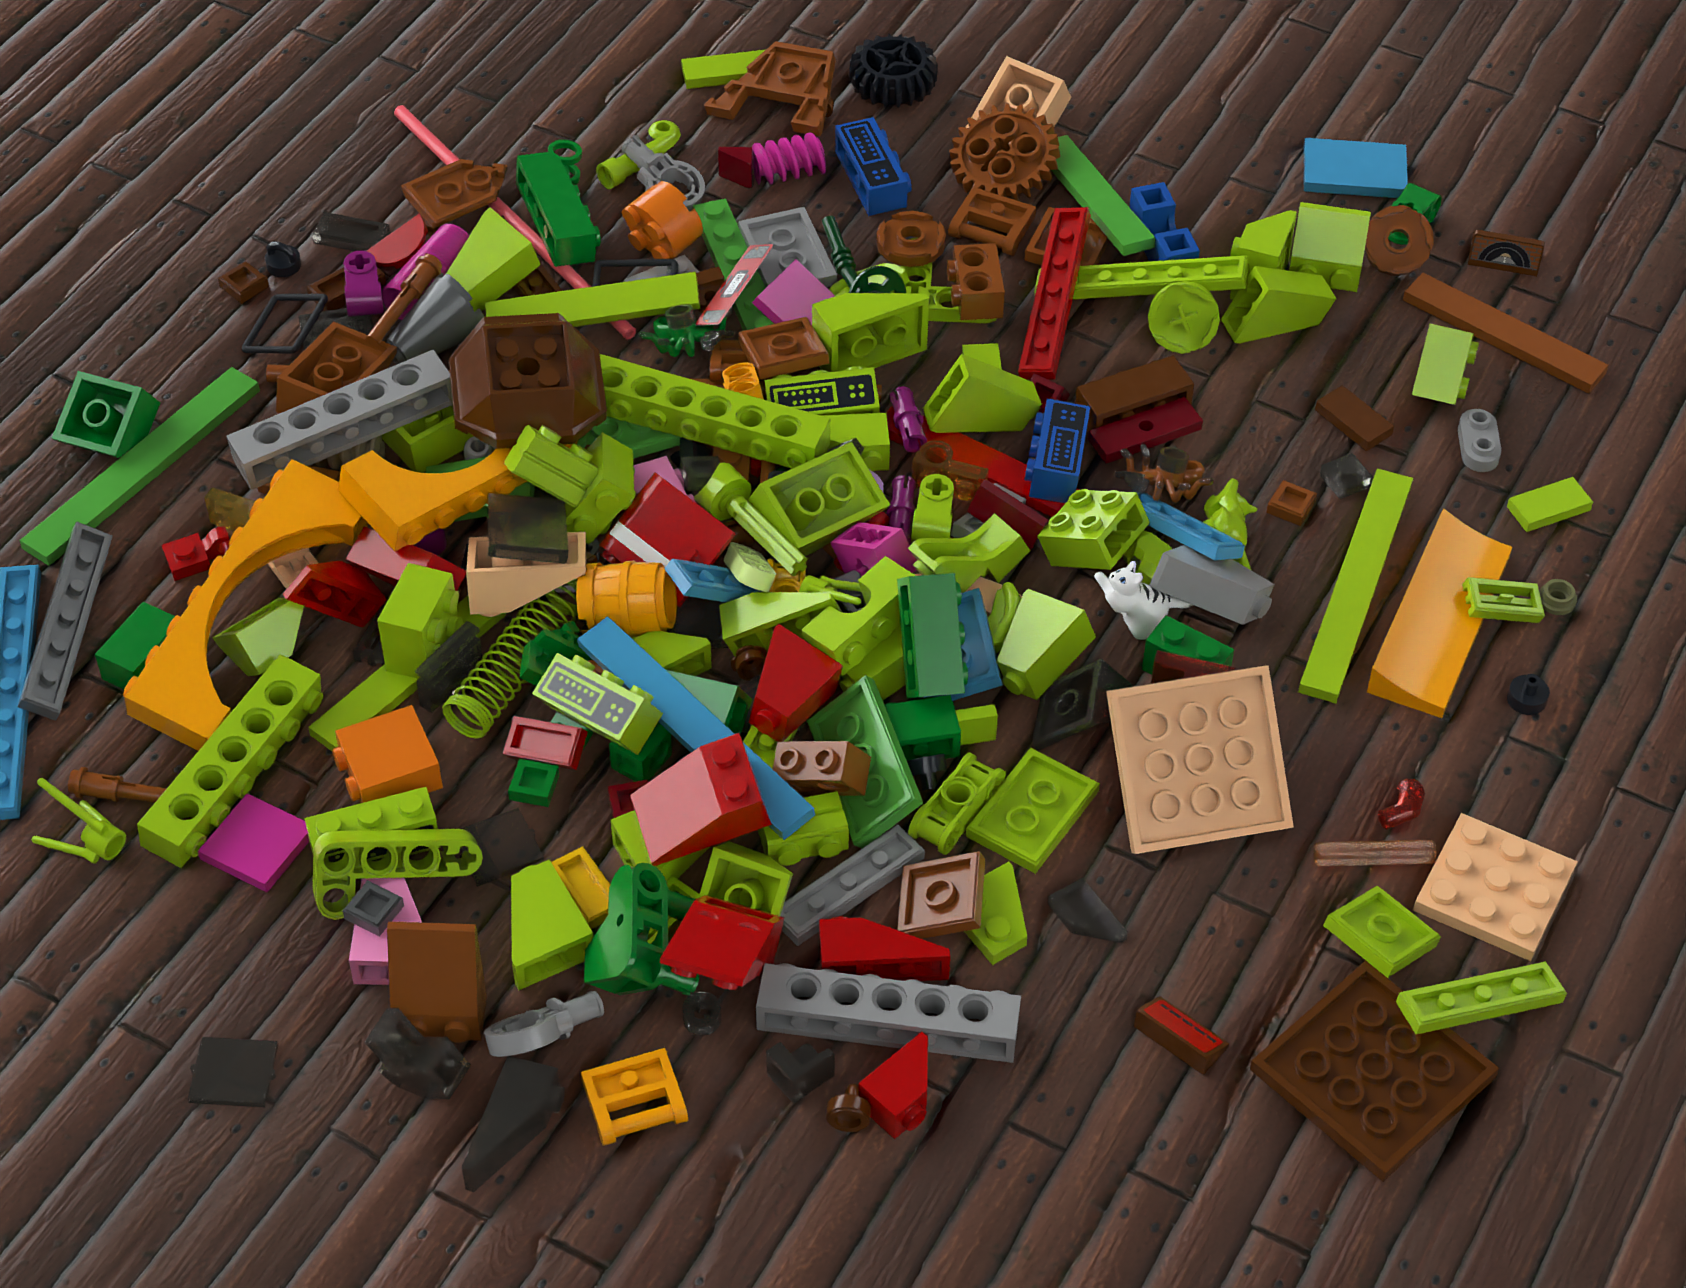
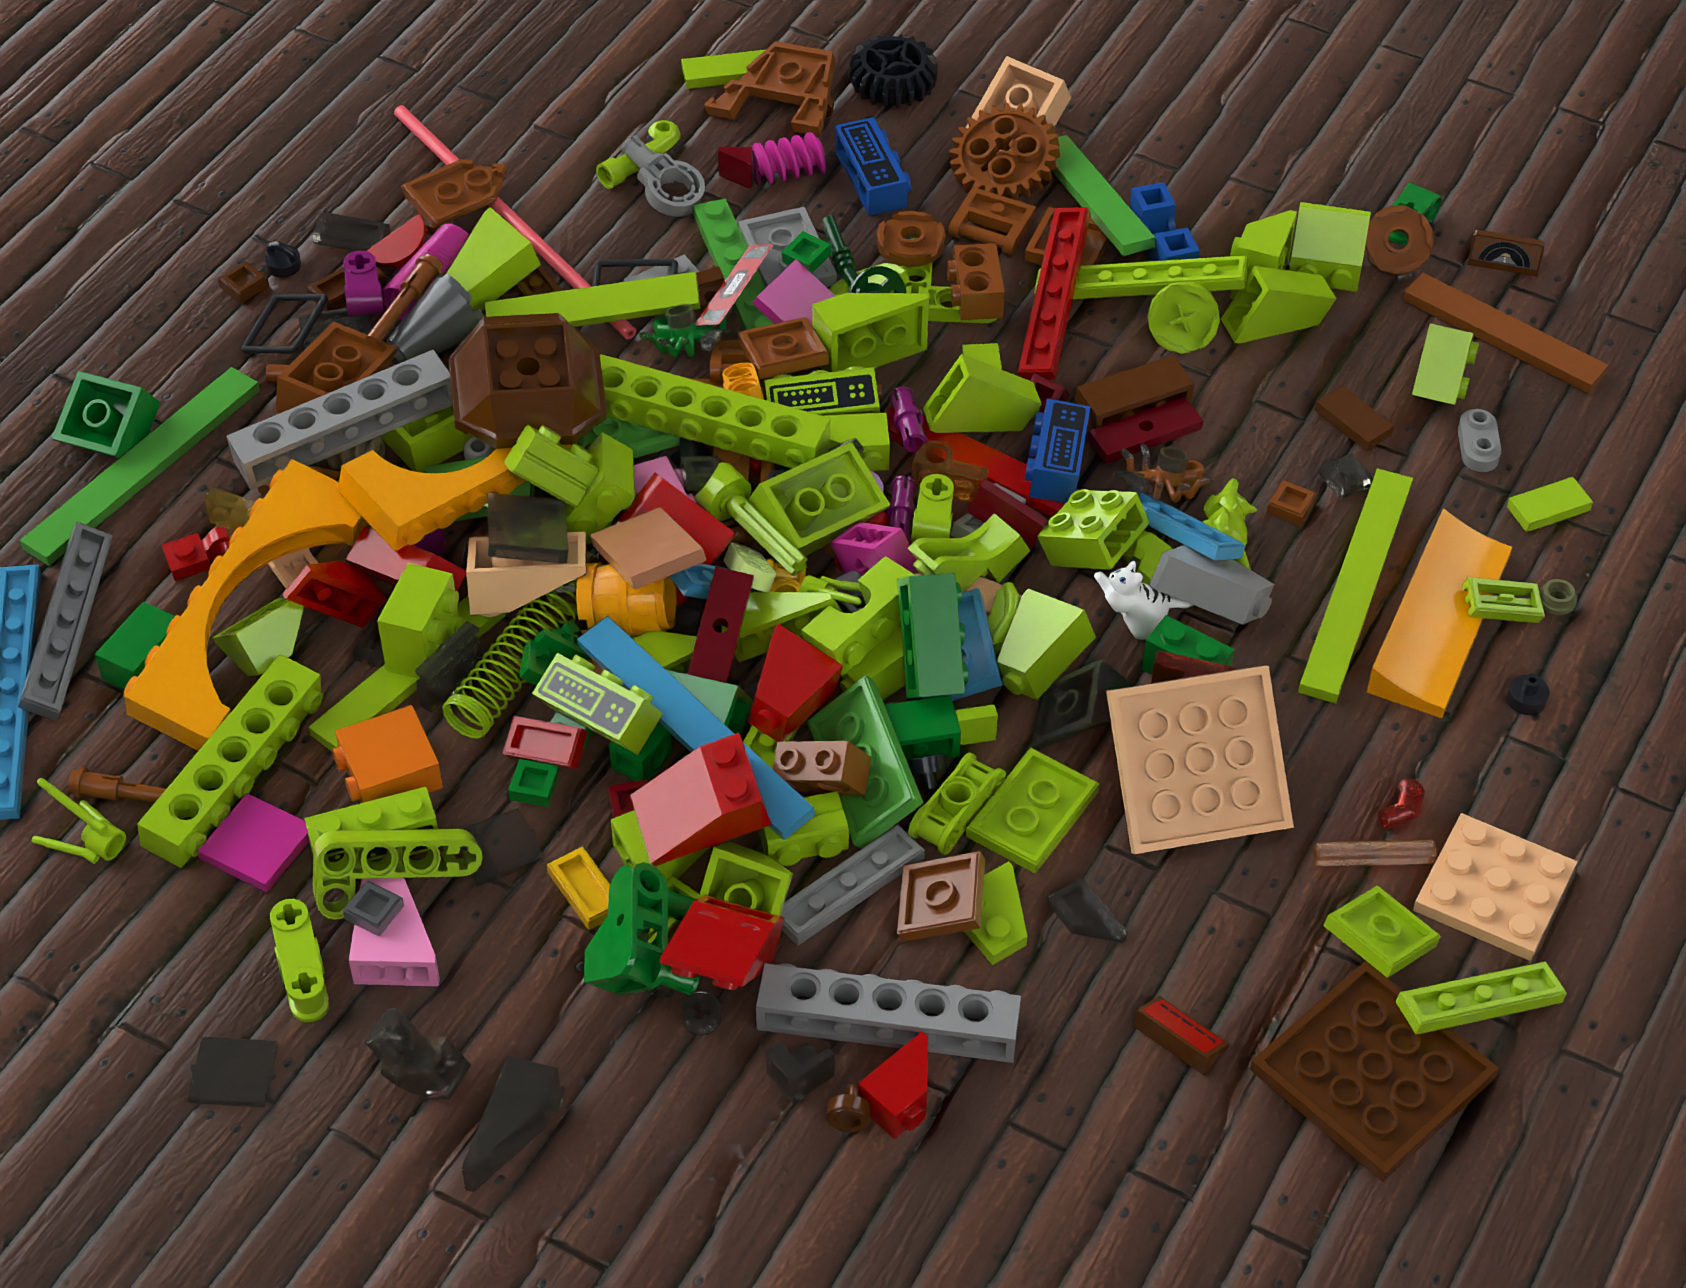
dark orange slope [387,921,487,1043] -> none
light grey pin [484,991,604,1057] -> none
lime slope [511,860,593,990] -> none
green hinge [516,140,601,267] -> none
light orange plate [581,1048,688,1146] -> none
orange brick [621,181,703,259] -> none
reddish brown plate [731,645,767,681] -> none
red slope [819,916,950,981] -> none
dark azure tile [1304,138,1408,198] -> none
none -> lime piece [270,899,329,1023]
none -> nougat tile [590,507,706,589]
none -> dark red tile [688,566,754,683]
none -> green plate [781,231,832,273]

